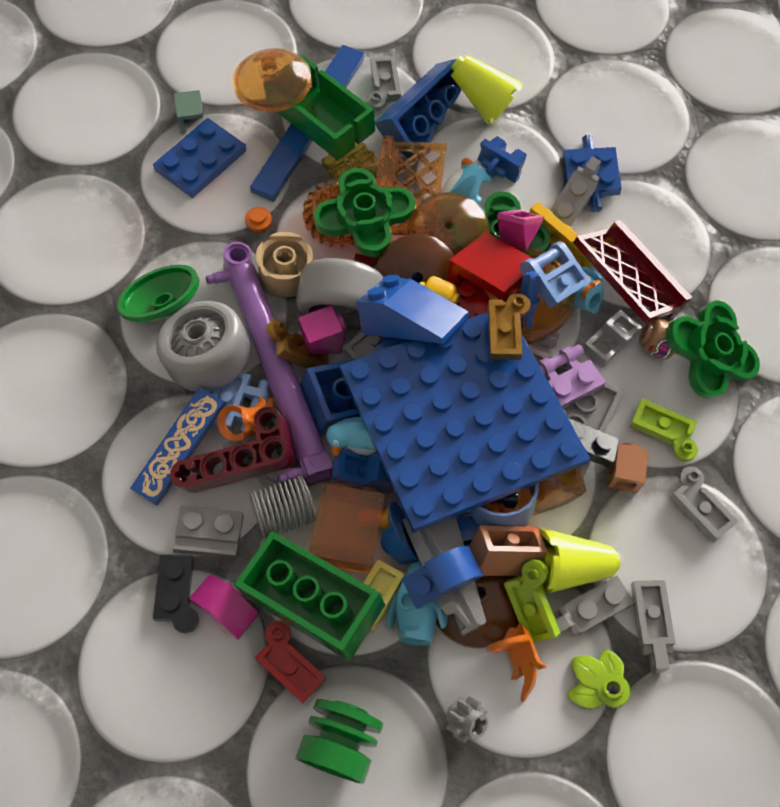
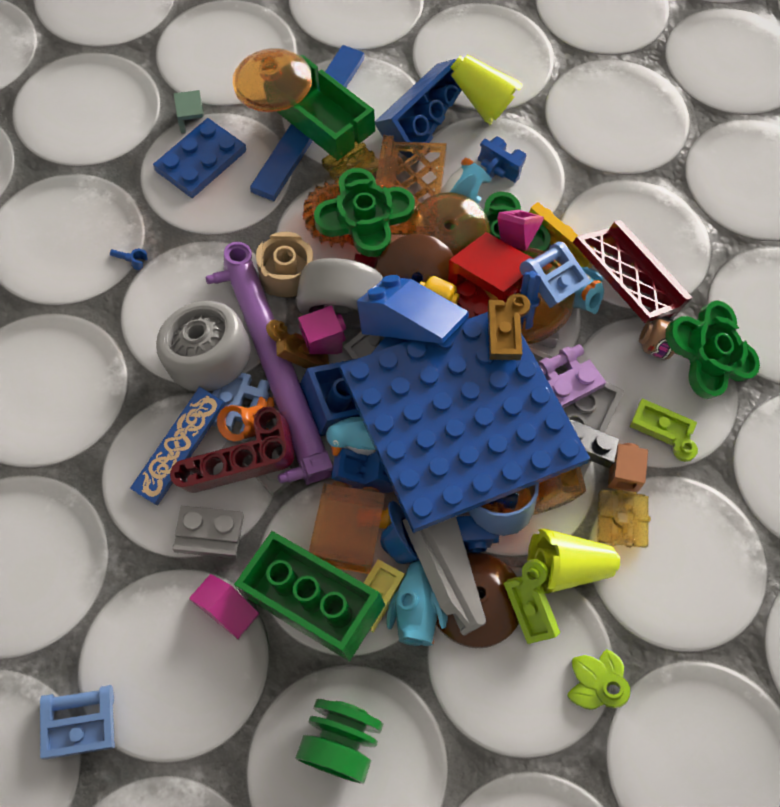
green dish [117,265,199,323] -> none
black hinge [152,555,199,634] -> none
orange plate [245,207,272,233] -> none
light grey piece [249,475,317,539] -> none
red hinge [254,621,326,705] -> none
light grey hinge [366,56,401,111] -> none
blue brick [402,546,484,609] -> none
light grey gear [446,696,488,743] -> none
nougat brick [469,525,548,576] -> none
orange piece [486,623,547,702] -> none
light grey hinge [550,156,601,228] -> none
light grey hinge [556,575,635,636] -> none
blue plate [563,135,622,212] -> none
light grey slope [583,310,642,368] -> none
light grey hinge [631,580,676,673] -> none
light grey hinge [670,467,738,543] -> none
none -> medium blue plate [40,685,115,760]
none -> blue hand [110,248,147,270]
none -> clear yellow piece [597,490,651,548]

